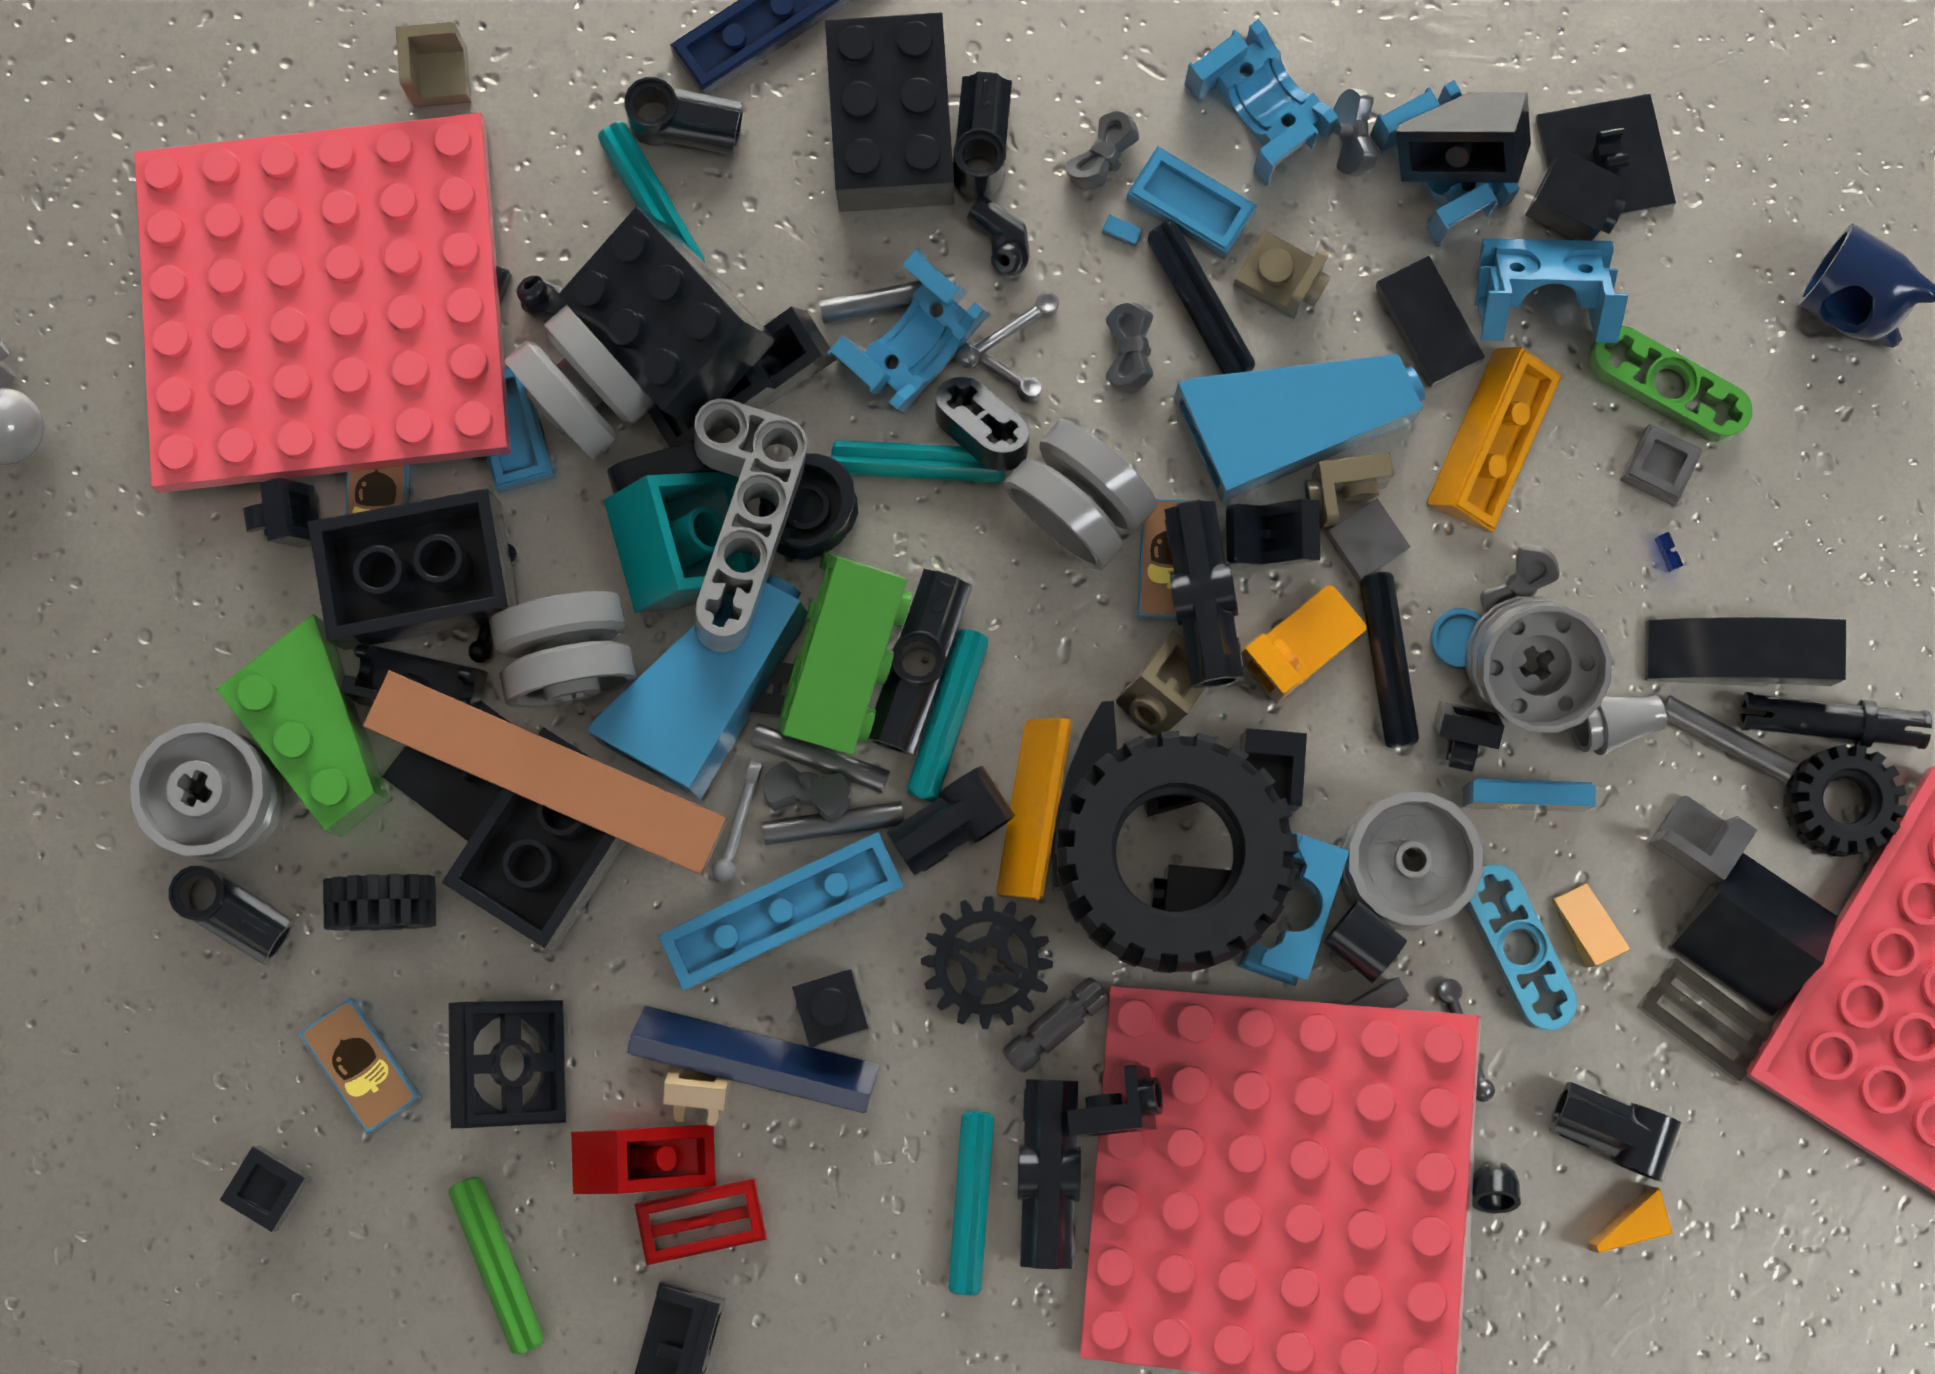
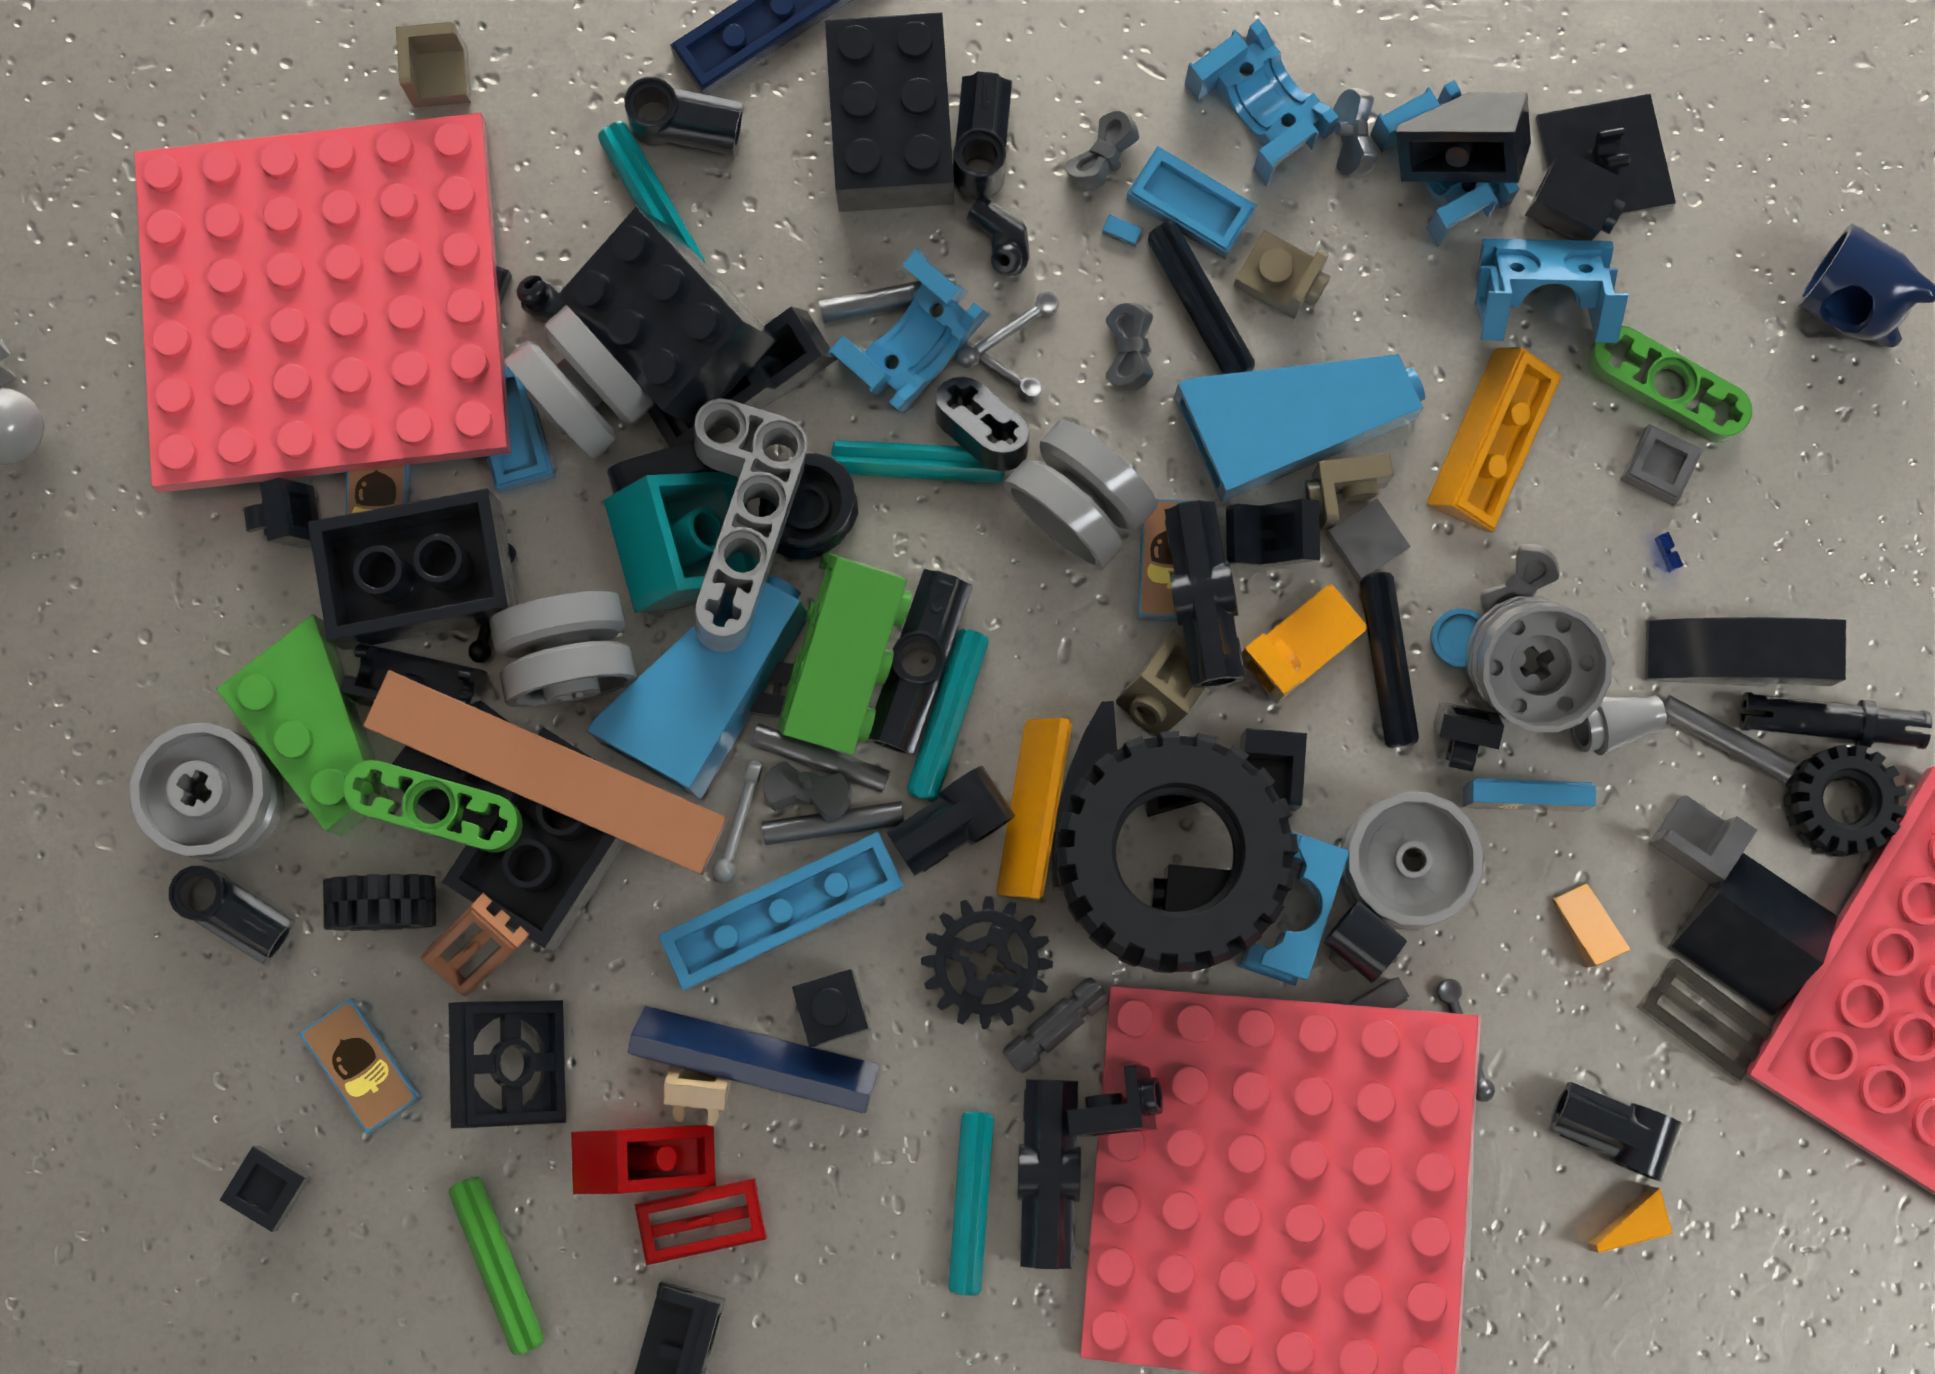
black tile [1375,256,1485,388] -> none
medium azure beam [1466,864,1577,1030] -> none
black hinge [1472,1162,1521,1214] -> none
none -> bright green beam [343,760,523,852]
none -> nougat tile [420,893,529,997]

